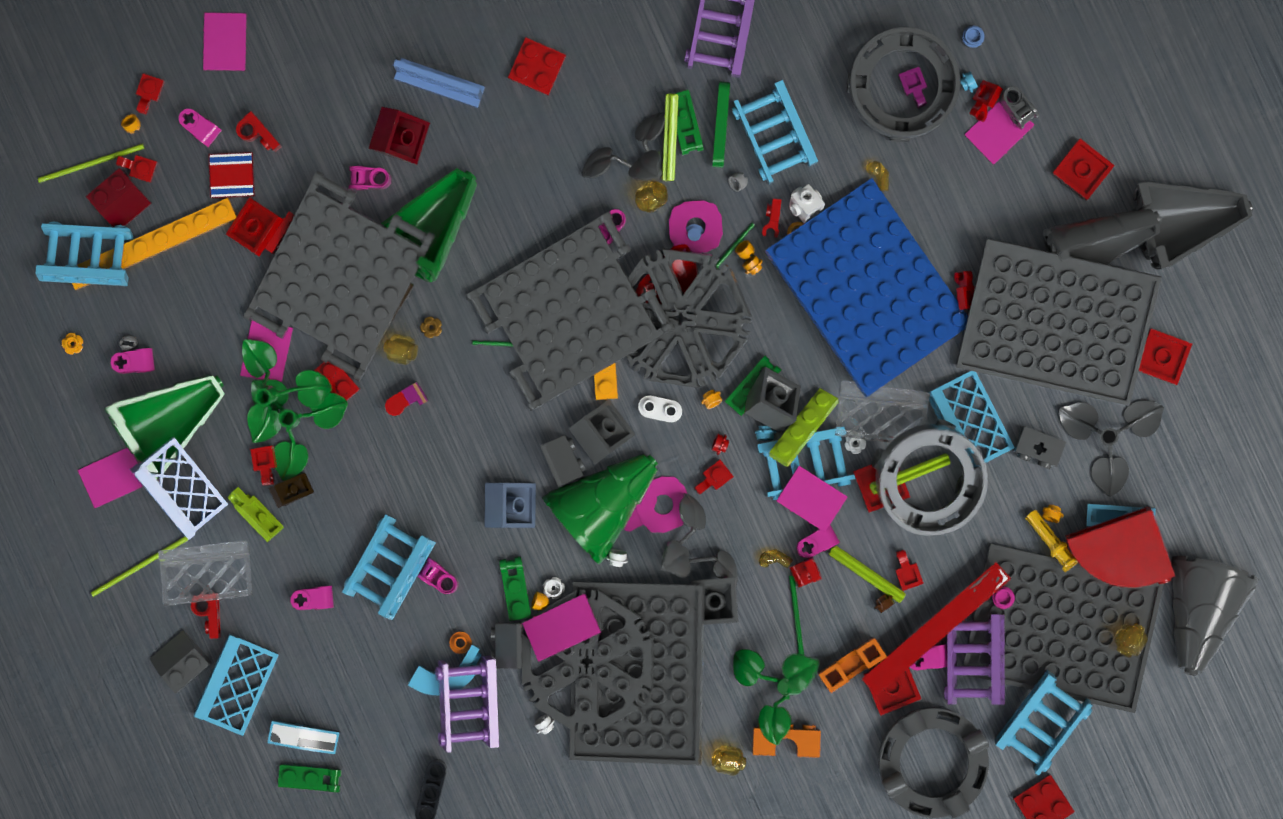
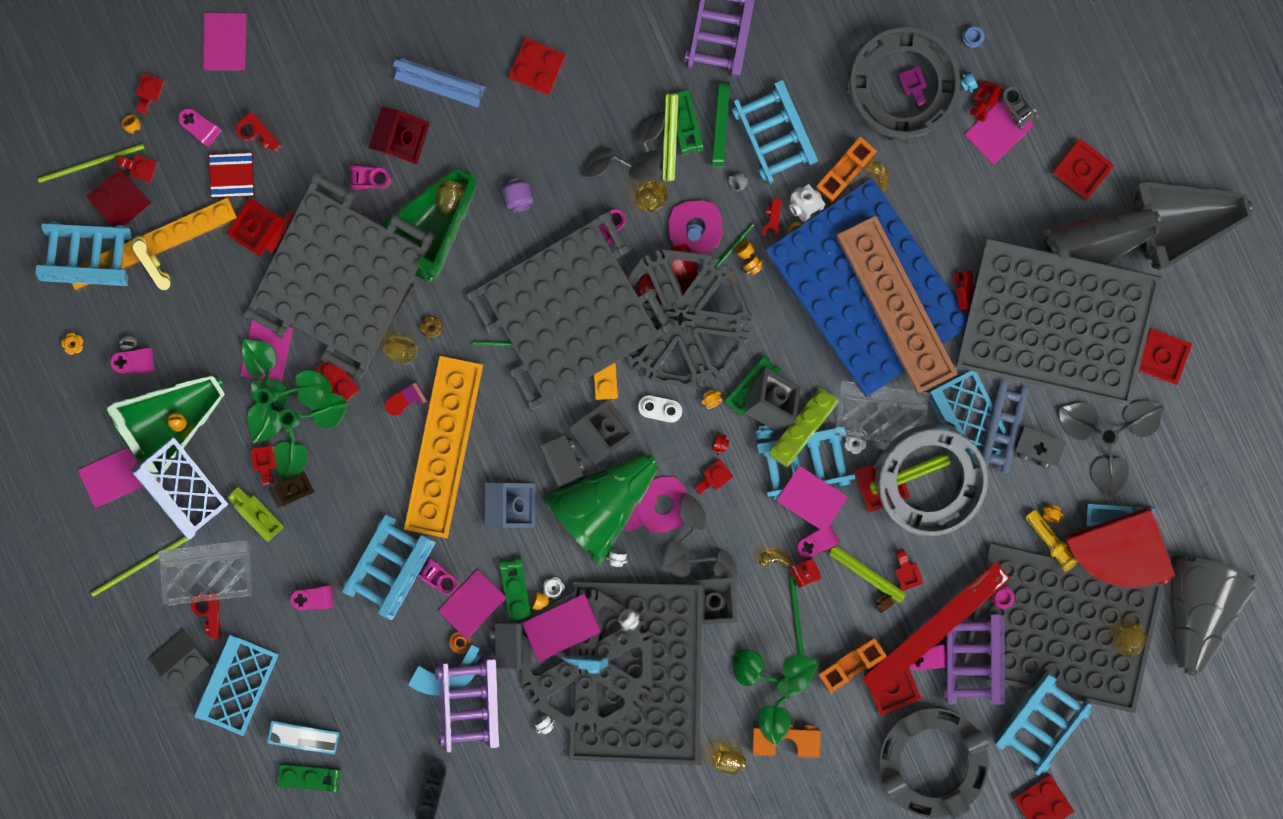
none -> light yellow plate [133,235,170,290]
none -> light orange hinge [168,412,187,432]
none -> light orange plate [404,356,483,539]
none -> clear yellow head [435,180,465,215]
none -> dark pink window [438,569,506,640]
none -> medium lavender head [502,178,533,212]
none -> medium azure plate [562,656,608,673]
none -> white plate [618,609,639,630]
none -> orange arch [815,136,877,203]
none -> nougat plate [836,216,957,395]
none -> sand blue bar [982,381,1029,475]

